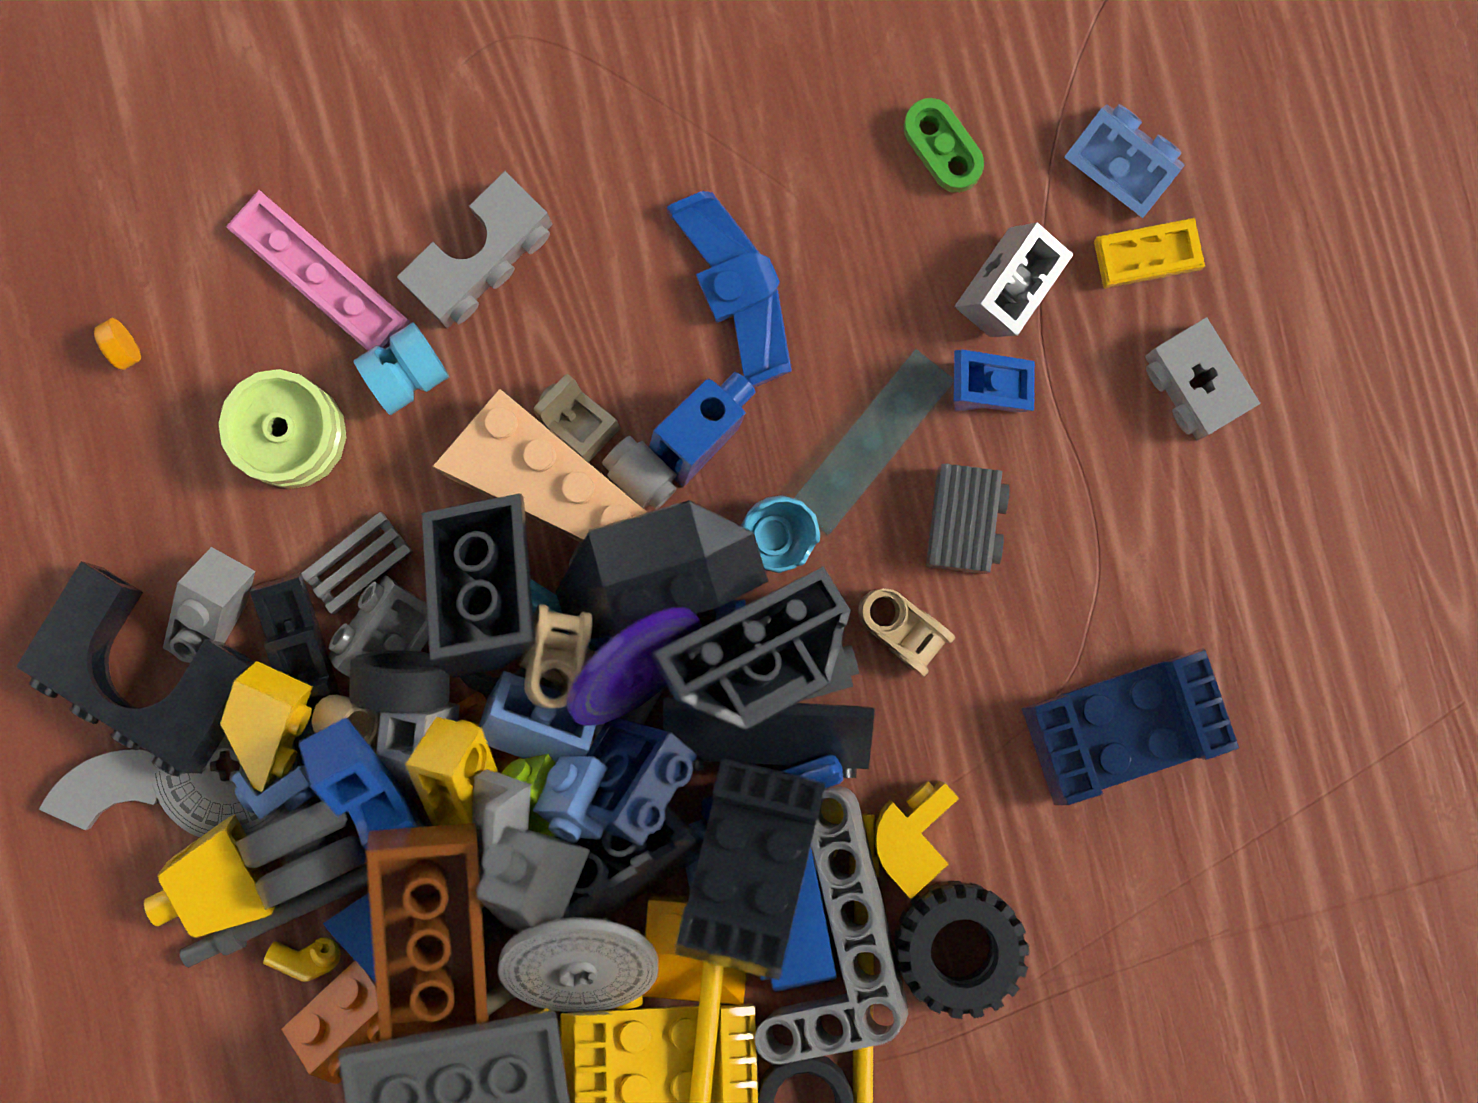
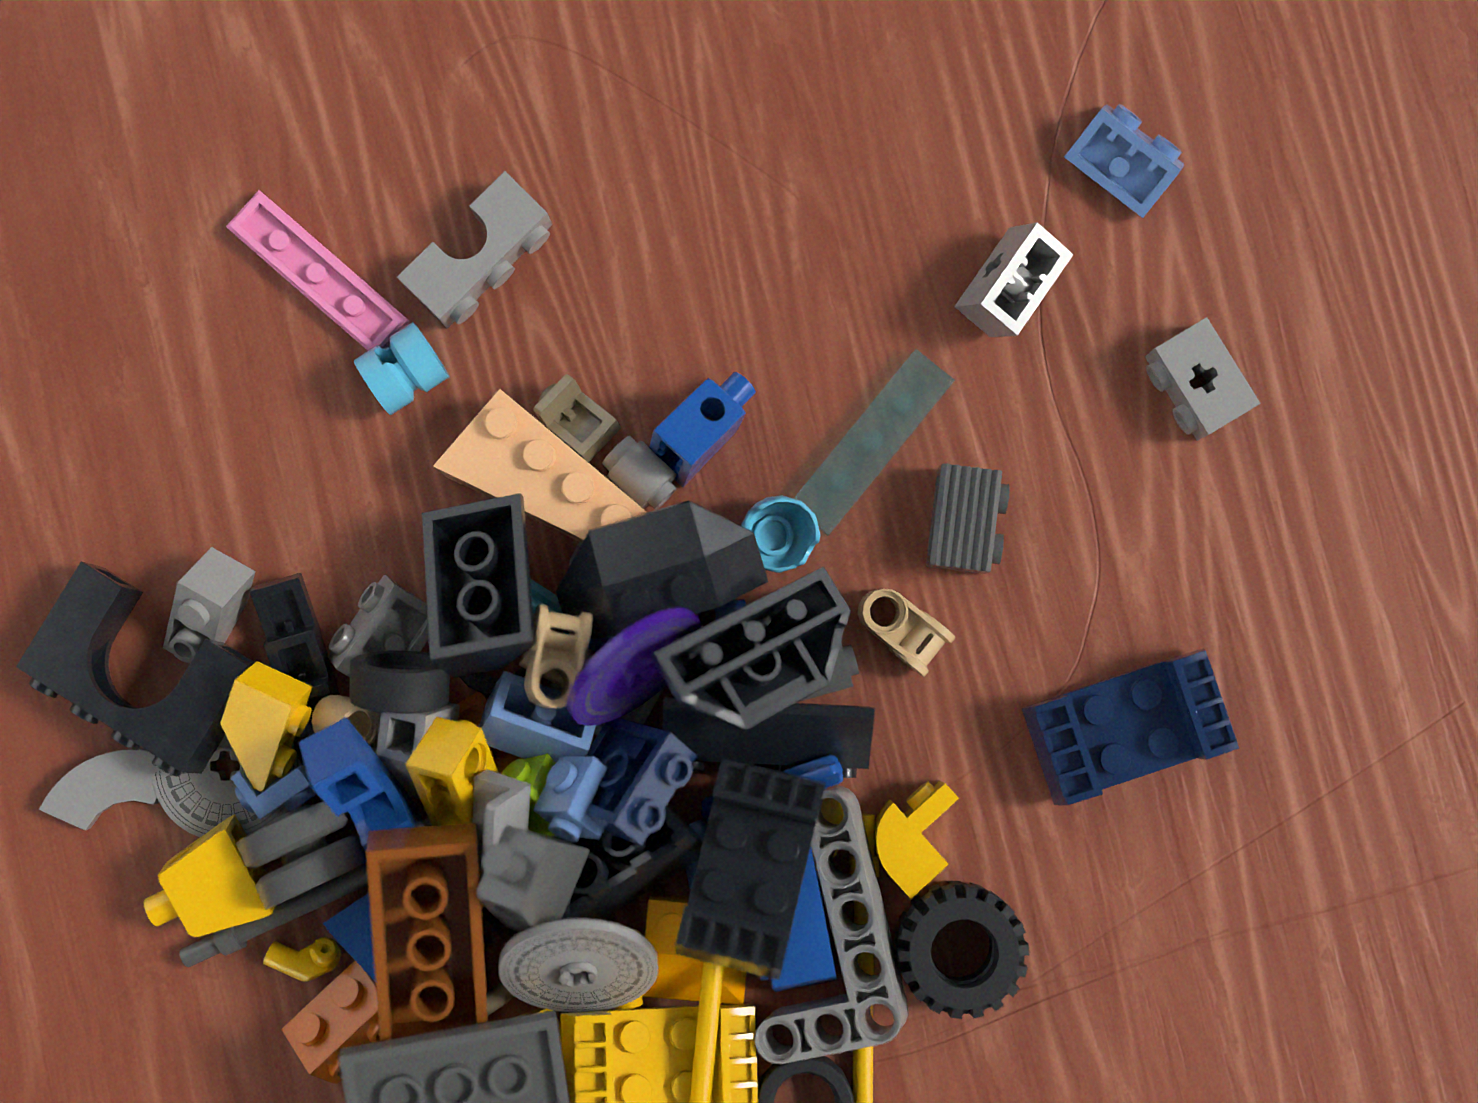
light orange tile [94,318,141,370] -> none
yellowish green wheel [219,369,346,489] -> none
light grey tile [302,512,413,614] -> none
blue plate [667,191,792,388] -> none
bright green plate [904,98,984,193] -> none
blue slope [954,349,1035,413] -> none
yellow plate [1094,218,1205,289] -> none

